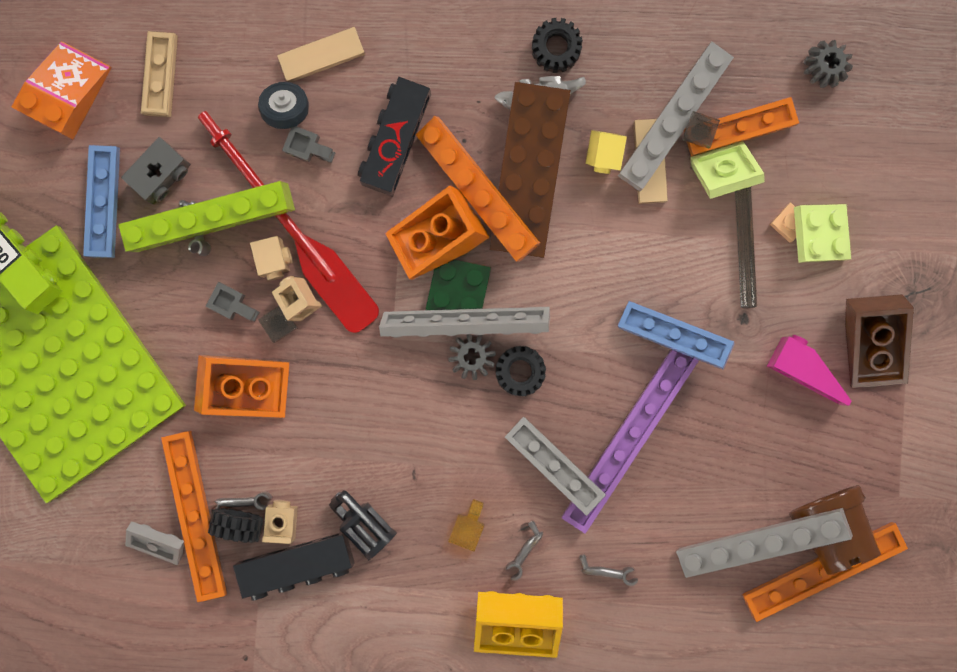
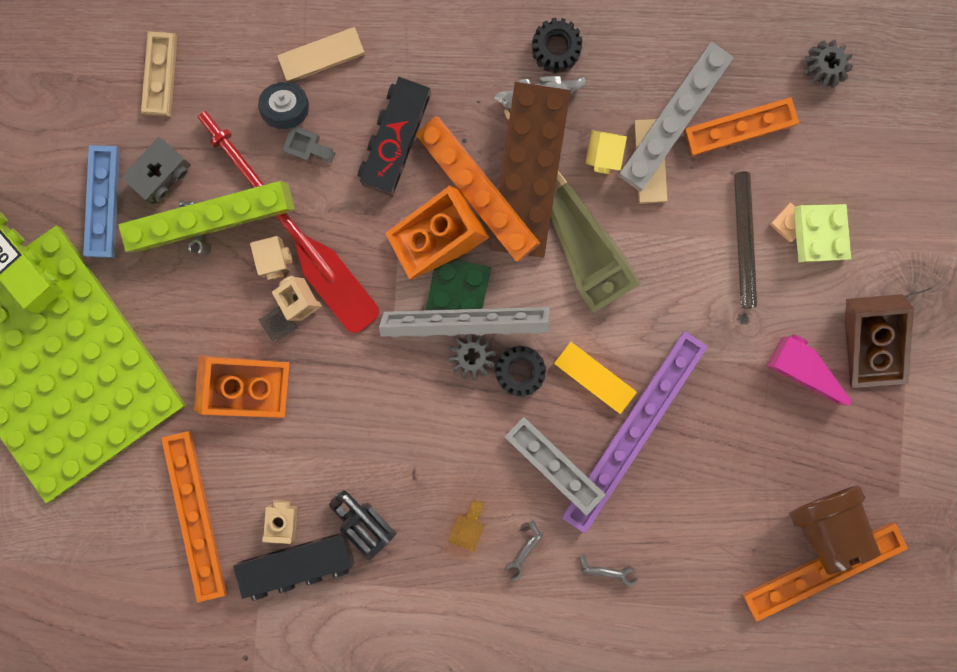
orange slope [11,41,112,140] -> none
light grey plate [125,521,184,565] -> none
dark grey plate [206,282,260,322] -> none
black tyre [208,508,264,543] -> none
flat silver piece [211,491,272,515] -> none
yellow slope [474,591,563,658] -> none
medium blue plate [618,301,735,370] -> none
light grey plate [676,508,853,578] -> none
clear smoke plate [682,111,720,149] -> none
yellowish green plate [690,141,765,199] -> none
none -> olive plate [505,109,641,313]
none -> yellow tile [553,341,637,414]

